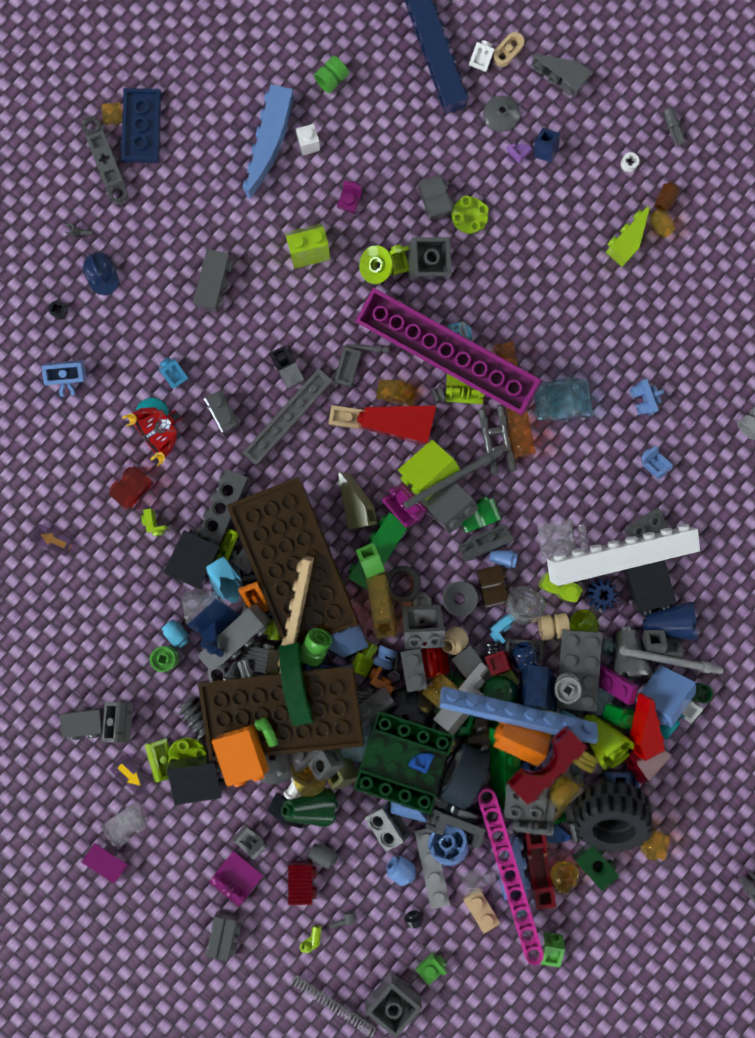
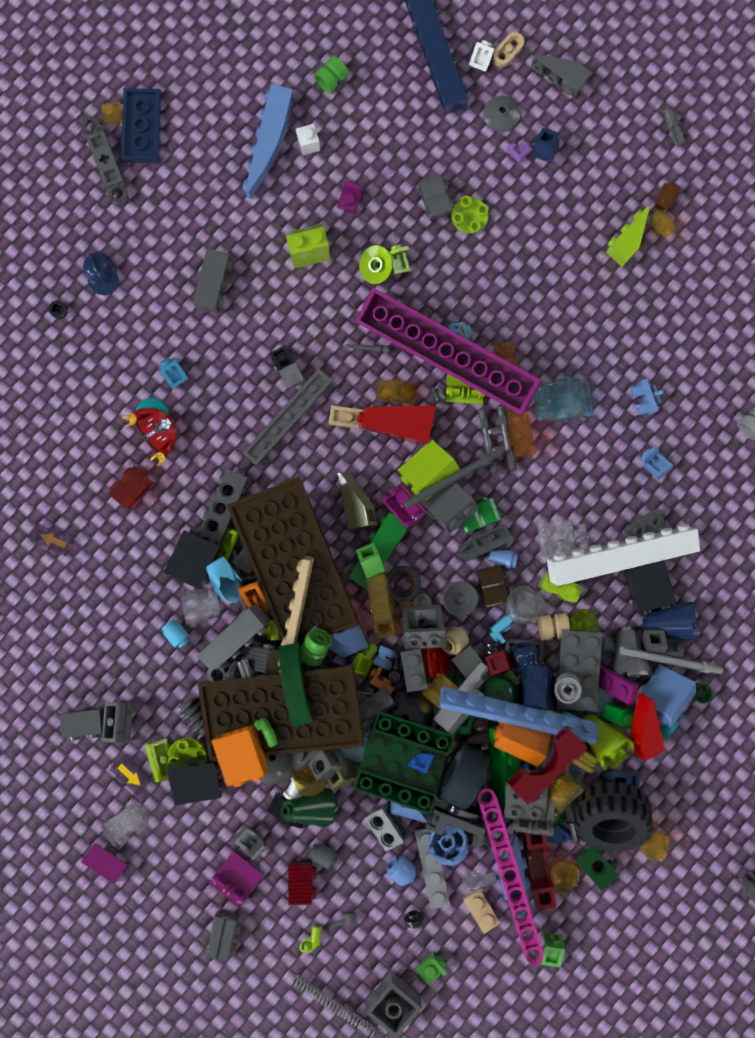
medium blue brick [41,360,87,397] -> none
dark grey hand [65,223,93,238] -> none
lime bracket [141,508,169,536] -> none
bright green wheel [150,645,180,672] -> none
dark blue plate [188,599,241,657] -> none
dark grey brick [204,390,241,436] -> none
dark grey tile [333,346,362,388] -> none
dark grey brick [408,237,452,281] -> none
dark blue gear [585,579,619,611] -> none
white bush [620,152,639,172] -> none
torso [624,734,671,784] -> none
white plate [682,699,703,724] -> none

